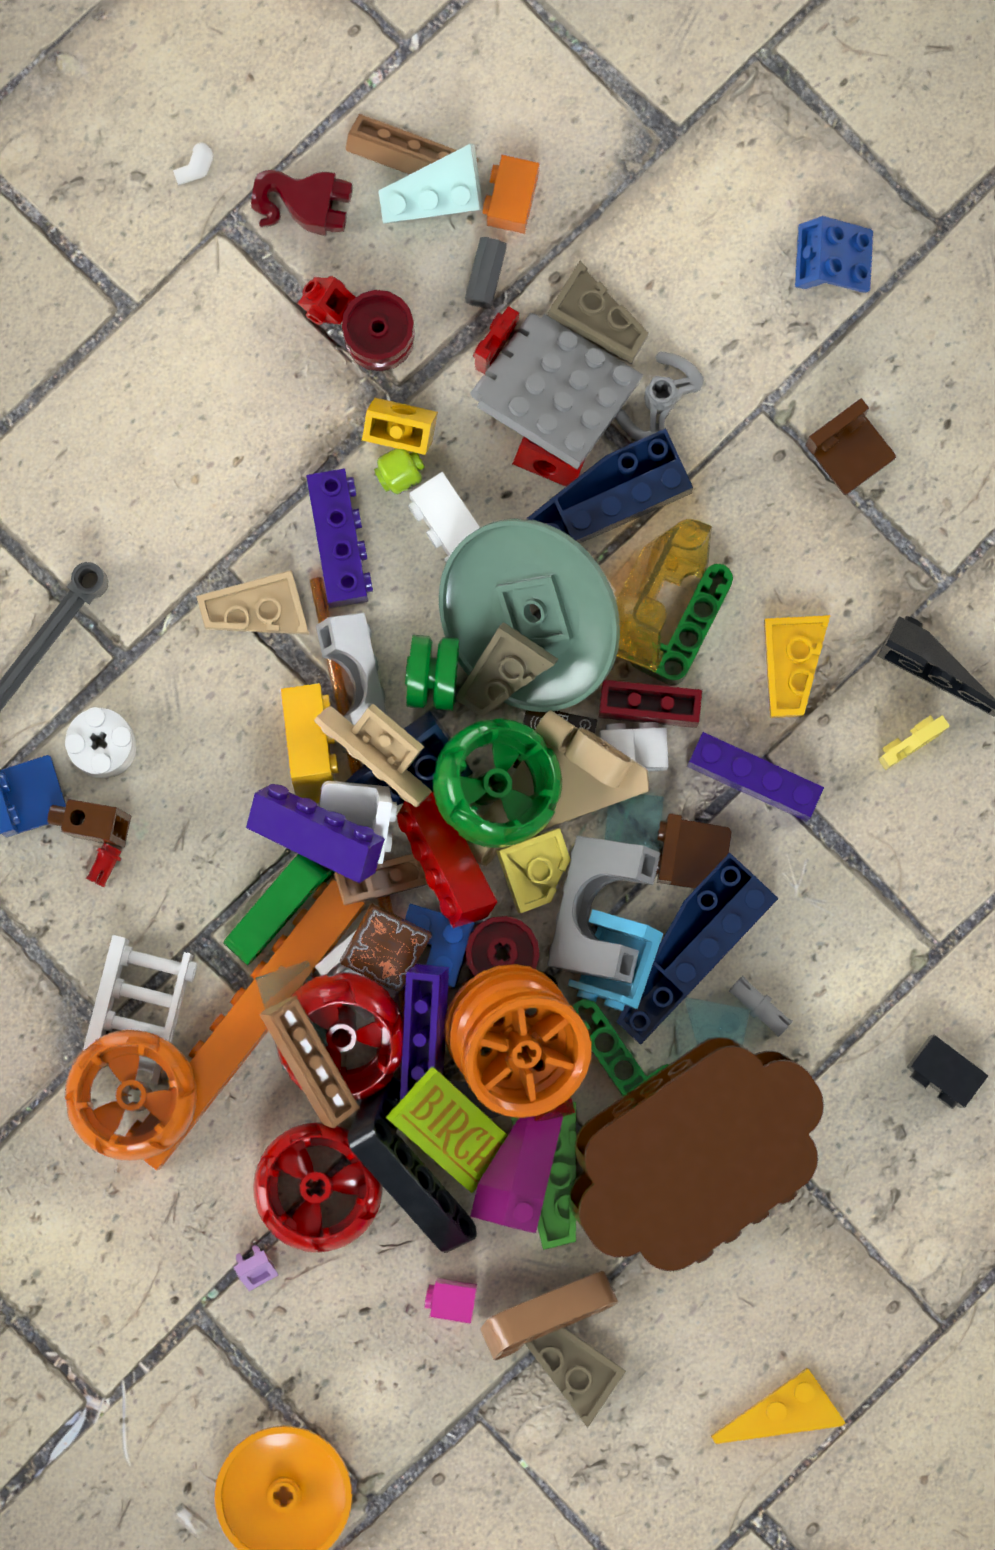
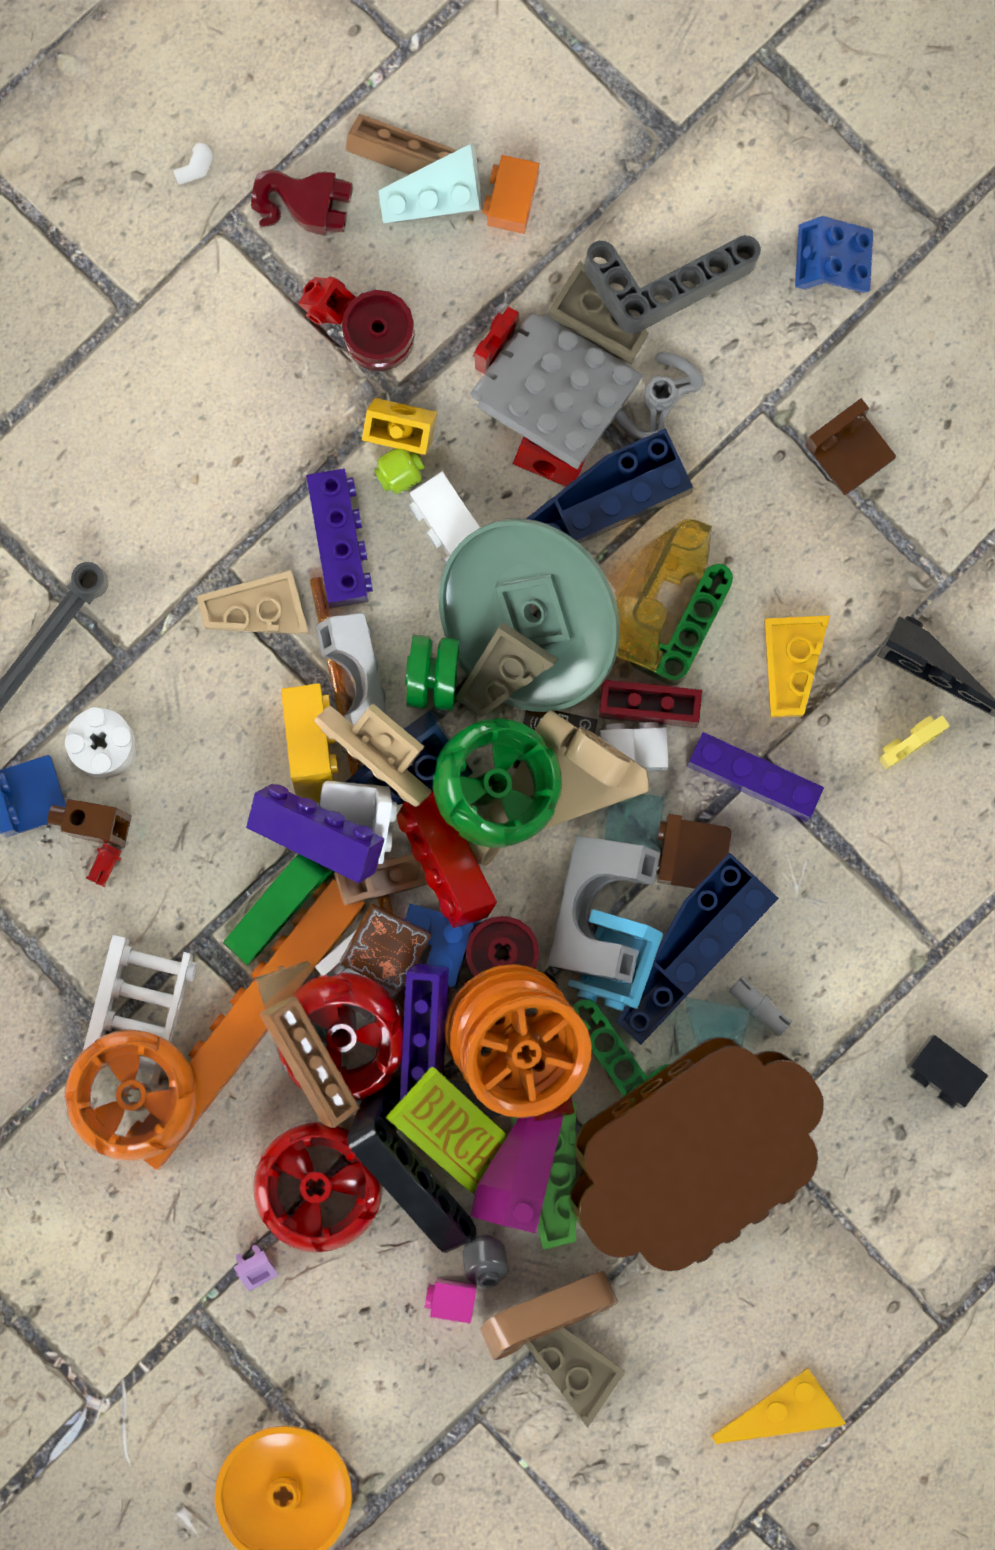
dark grey axle [465,237,507,309] -> none
light yellow plate [496,828,571,913] -> none
none -> dark grey head [462,1235,509,1288]
none -> dark grey beam [584,235,761,334]

